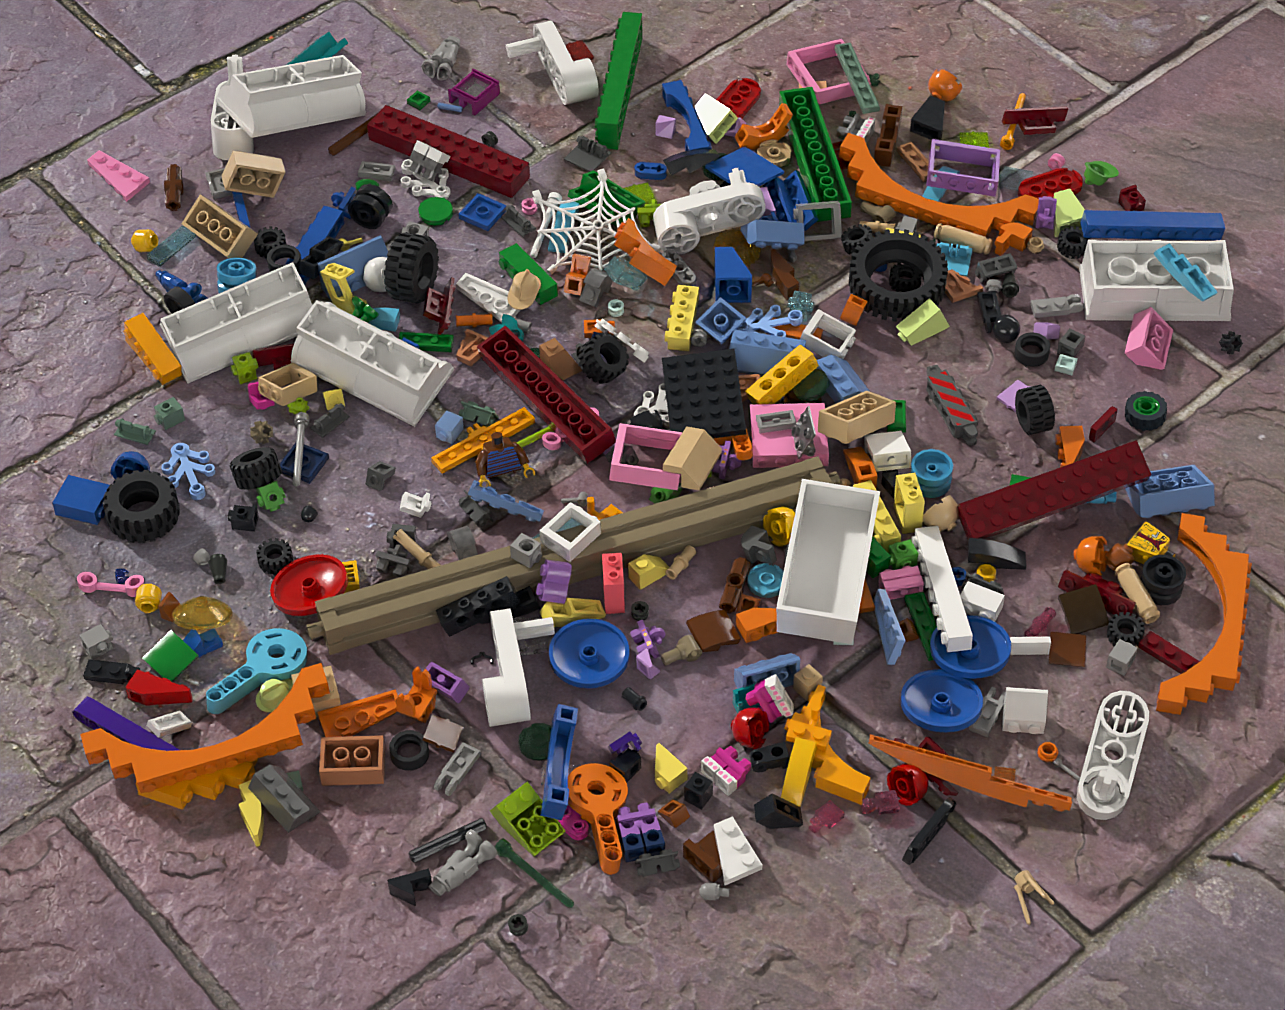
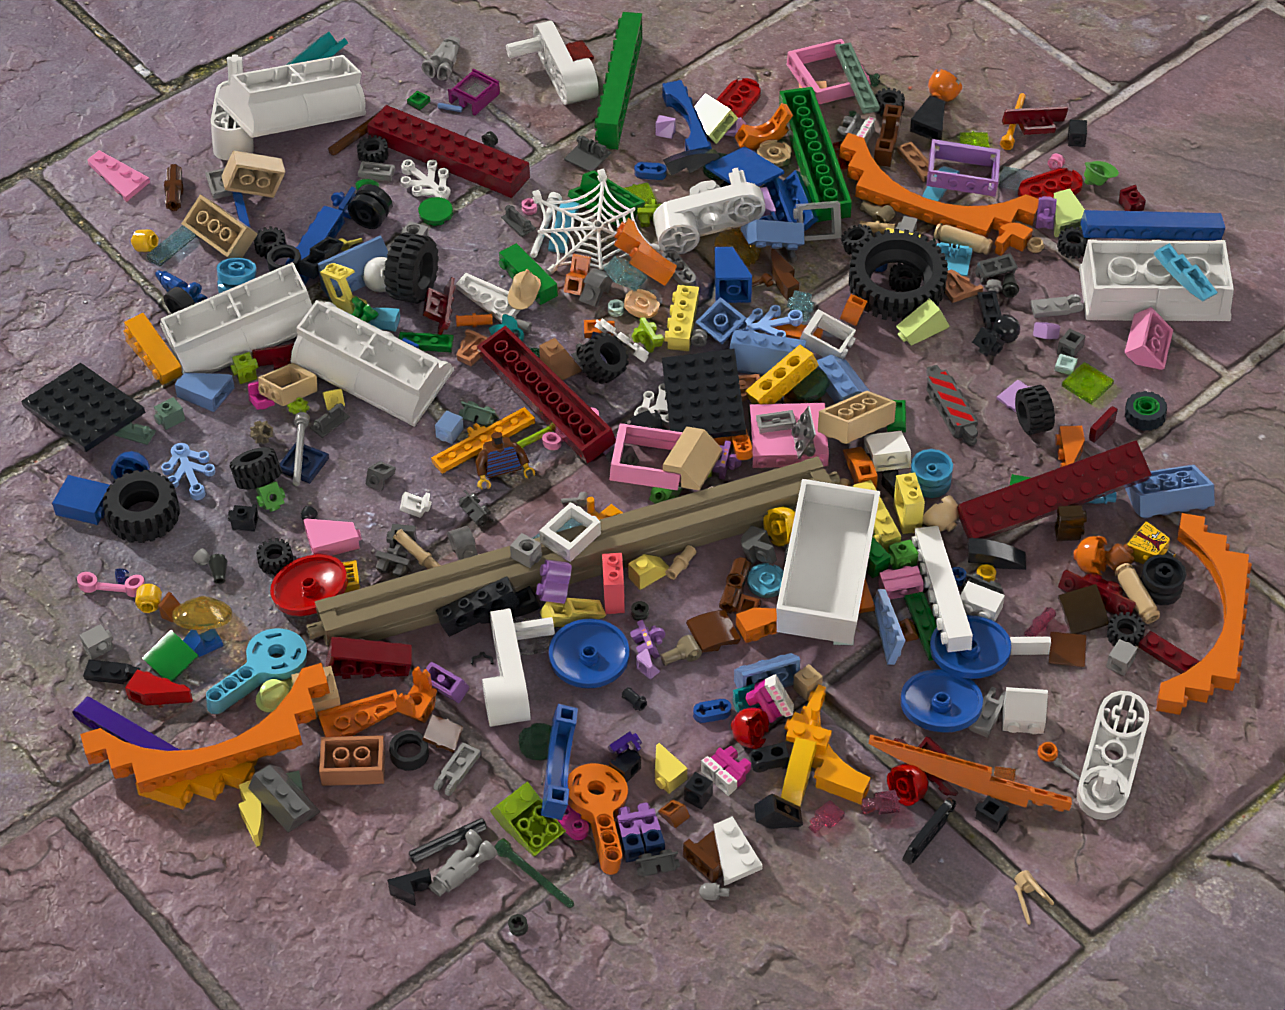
white plate [146,711,192,738] -> none
hips [409,140,451,181] -> none
blue plate [458,193,507,231] -> none
medium blue wing [468,480,544,522] -> none
black tyre [1014,332,1050,367] -> none
black gear [1219,331,1243,354] -> none
none -> black plate [21,363,146,452]
none -> medium blue slope [175,372,235,412]
none -> bright pink slope [303,519,362,556]
none -> dark red wedge [326,637,412,679]
none -> black tyre [357,135,389,163]
none -> light nougat tile [624,289,660,318]
none -> lime hips [632,317,664,353]
none -> blue beam [693,699,731,723]
none -> black tyre [875,88,905,117]
none -> black brick [972,327,1006,357]
none -> black brick [975,795,1010,833]
none -> dark brown brick [1054,505,1087,541]
none -> clear neon green tile [1062,362,1114,405]
none -> black brick [1068,119,1087,147]

